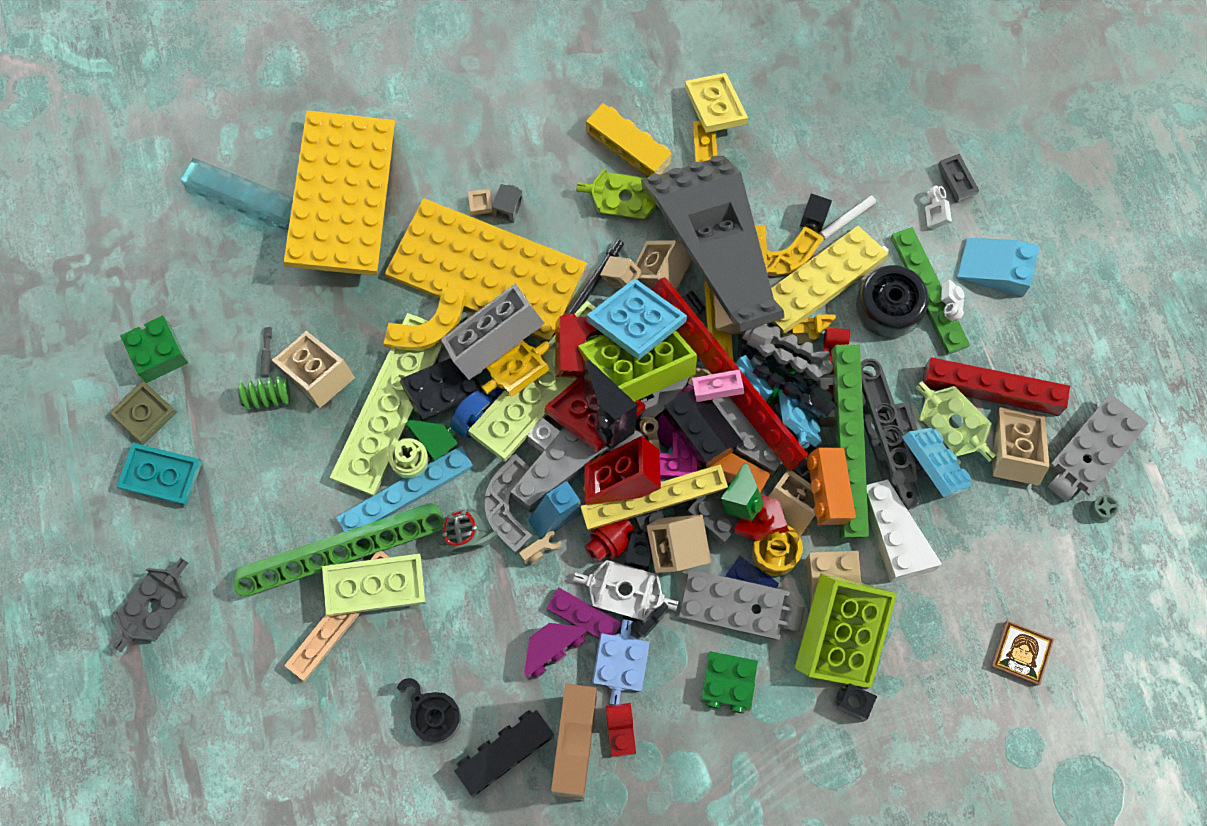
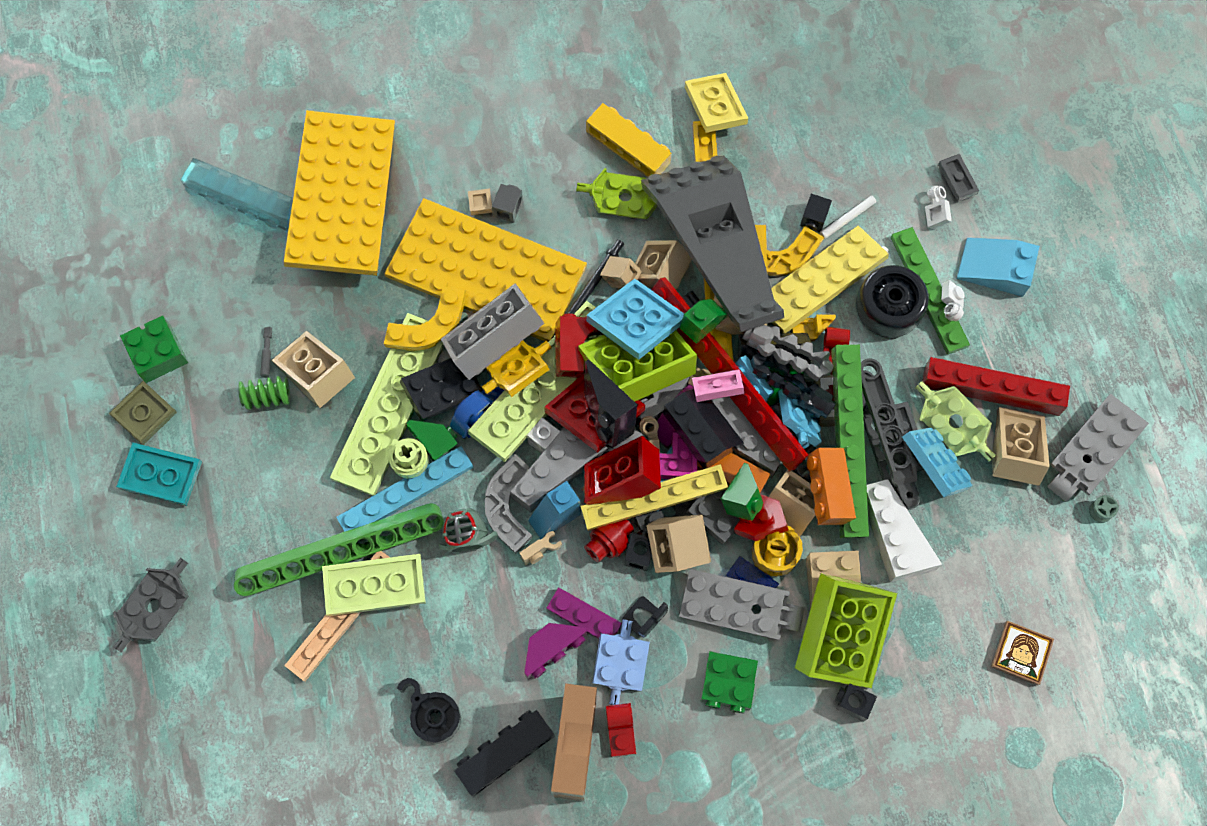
white plate [573,560,679,623] -> none
none -> green slope [679,299,728,344]

